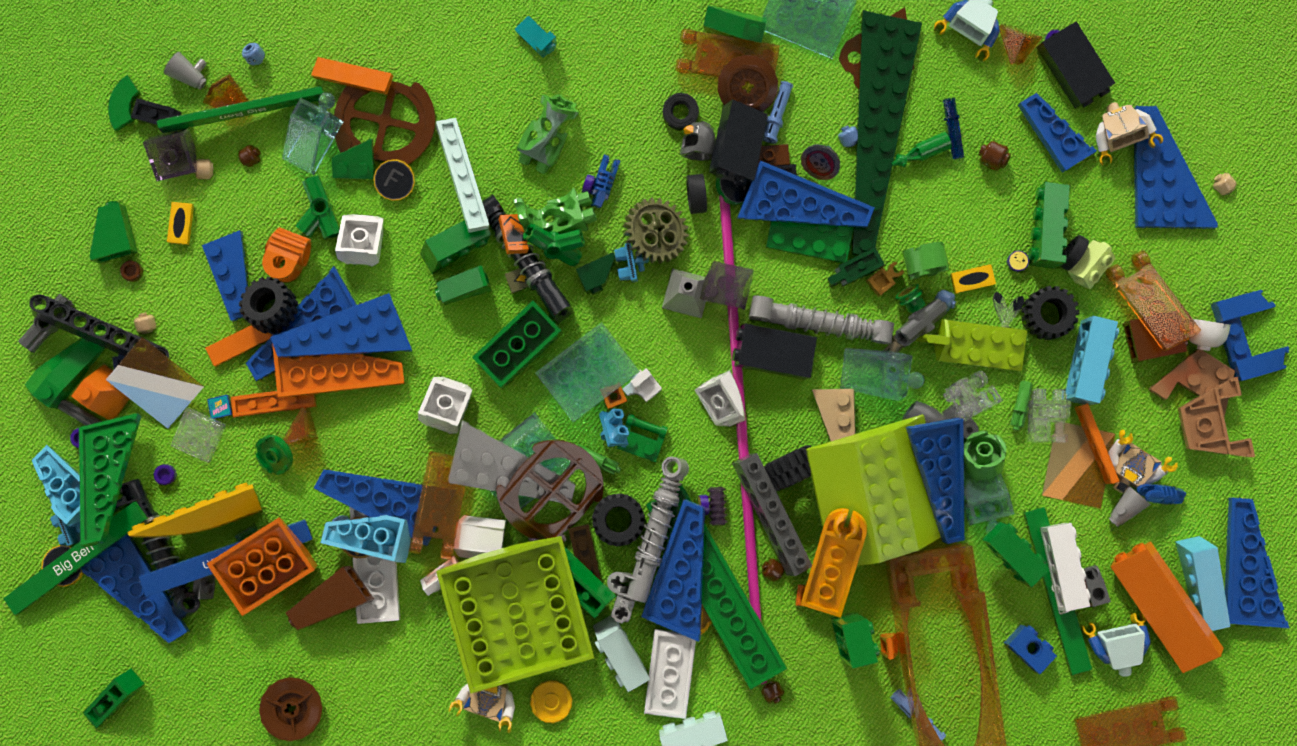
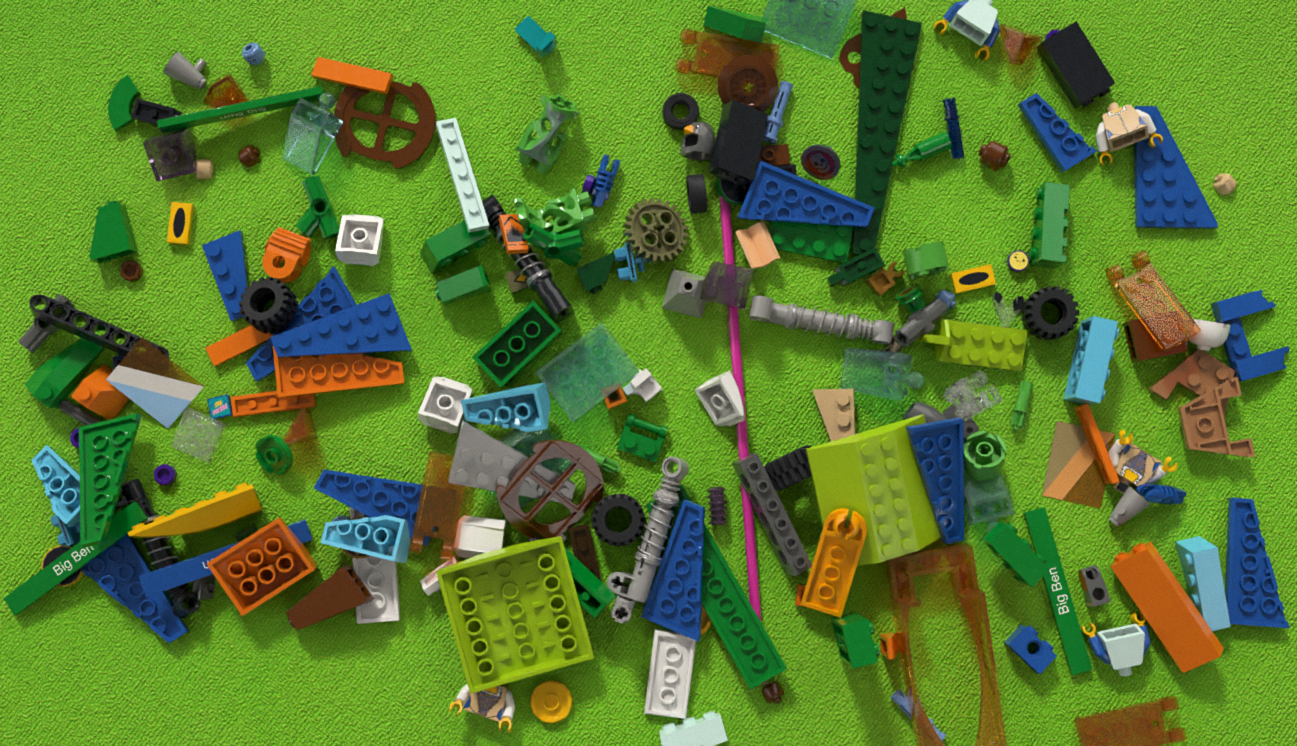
green slope [83,668,145,728] -> none
tan piece [134,312,156,334] -> none
reddish brown piece [259,677,323,741] -> none
green wing [332,138,375,179] -> none
black tile [374,159,415,201] -> none
light aqua wedge [593,616,650,692] -> none
dark azure hips [599,409,629,448] -> none
dark purple tile [698,495,710,515] -> none
black brick [732,323,817,380] -> none
reddish brown piece [762,558,784,582] -> none
medium blue piece [838,125,858,148] -> none
clear hips [1026,388,1071,443] -> none
white brick [1040,523,1091,612] -> none
black tyre [1060,235,1089,271] -> none
yellowish green brick [1068,240,1116,289] -> none
none -> medium azure wedge [461,382,550,432]
none -> light nougat panel [736,221,780,269]

